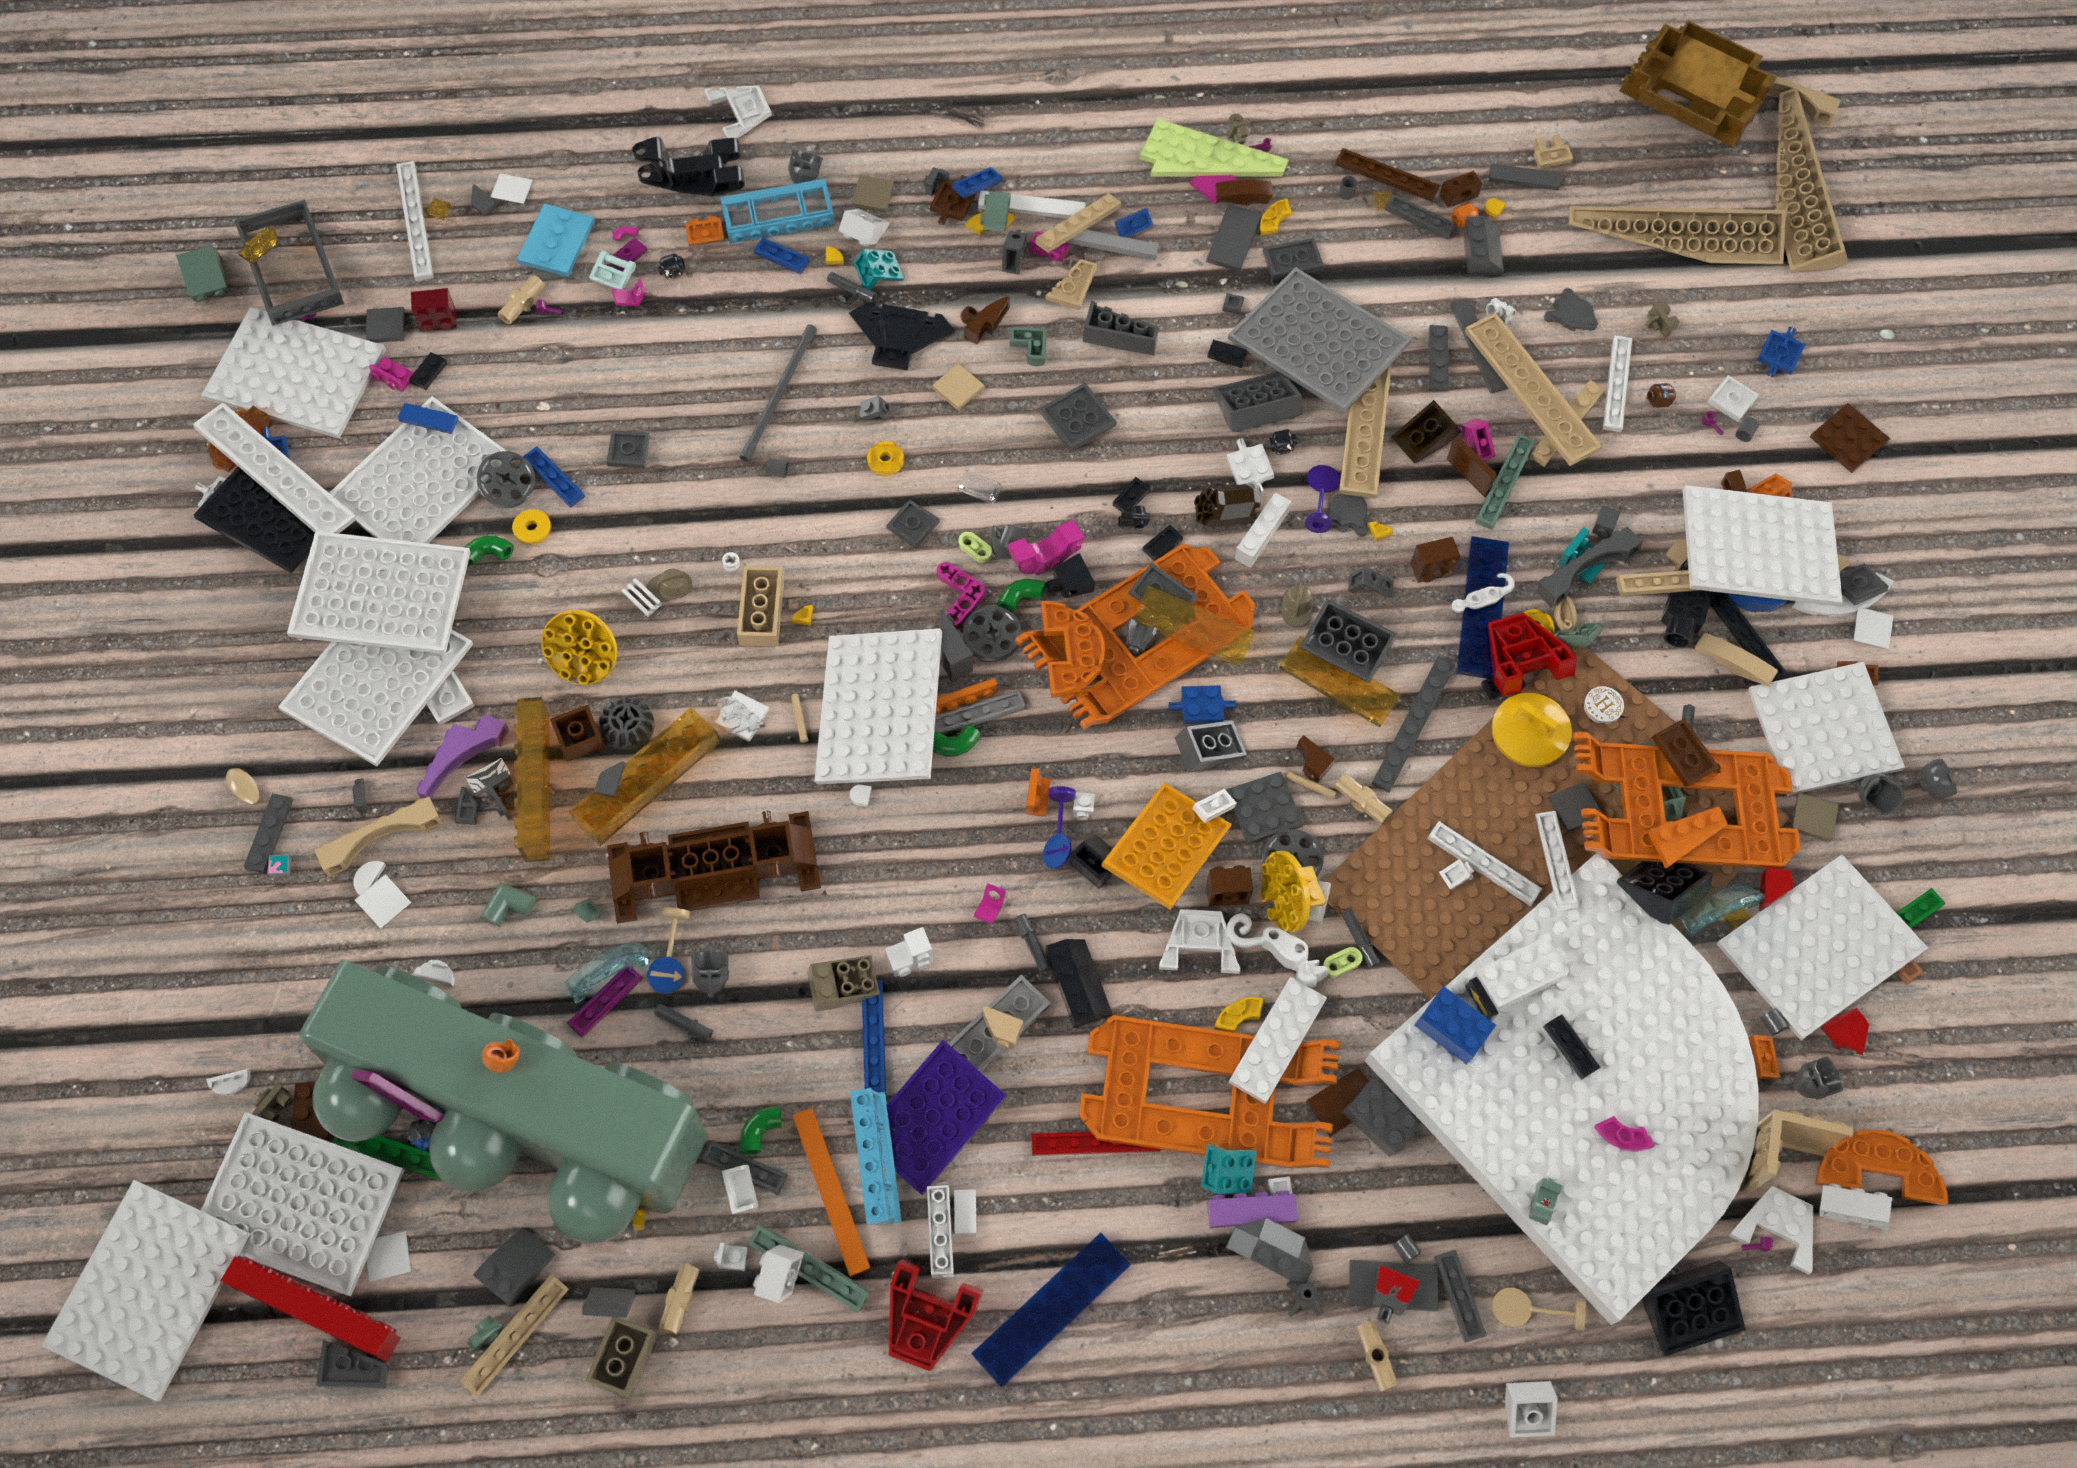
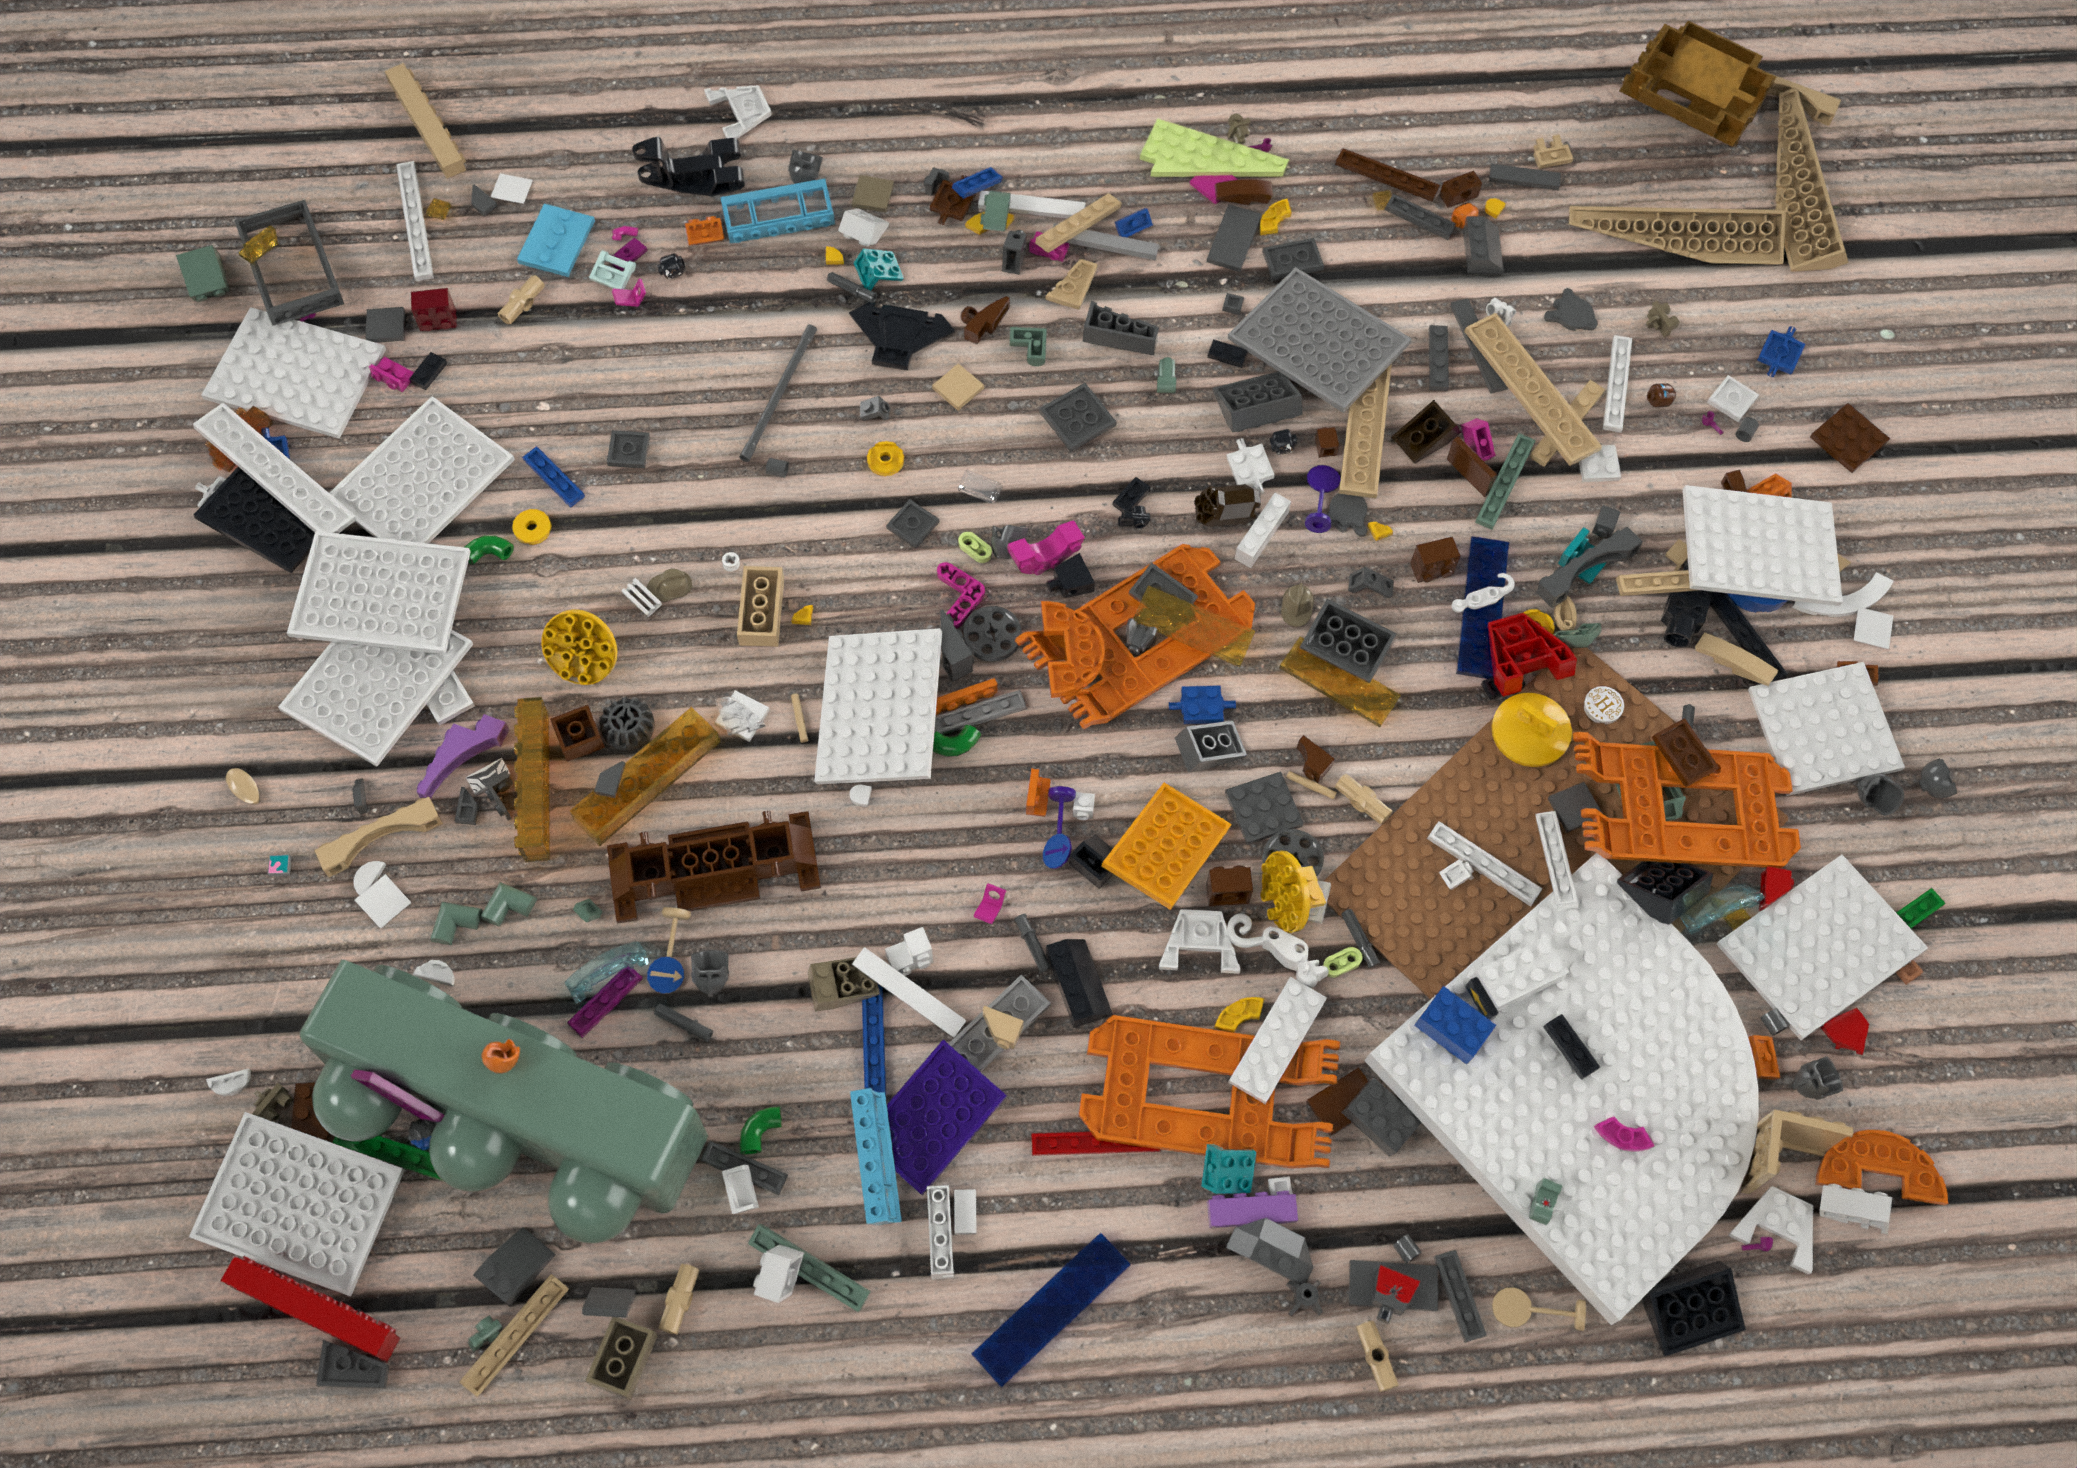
white plate [41,1180,250,1402] -> none
dark grey plate [244,793,294,874] -> none
white sticker [367,1231,411,1282] -> none
blue tile [398,403,458,434] -> none
dark grey wedge [477,451,535,508] -> none
magenta hand [536,300,562,315] -> none
yellow tile [633,1208,645,1230] -> none
white bracket [714,1242,749,1271] -> none
blue tile [754,237,810,274] -> none
orange tile [792,1108,871,1277] -> none
red wedge [889,1259,984,1371] -> none
green cylinder [997,578,1046,612] -> none
black tile [1142,525,1183,561] -> none
white plate [1192,789,1237,823] -> none
dark grey beam [1339,176,1357,200] -> none
dark grey plate [1372,656,1456,793] -> none
white slope [1505,1381,1558,1438] -> none
orange wing [1648,806,1728,869] -> none
dark tan tile [1791,793,1839,842] -> none
dark grey tile [1840,563,1888,606] -> none
none -> tan brick [385,63,466,179]
none -> sand green brick [430,901,483,945]
none -> white tile [852,947,966,1038]
none -> sand green piece [1157,357,1176,394]
none -> reddish brown brick [1315,427,1339,458]
none -> white plate [1579,445,1621,482]

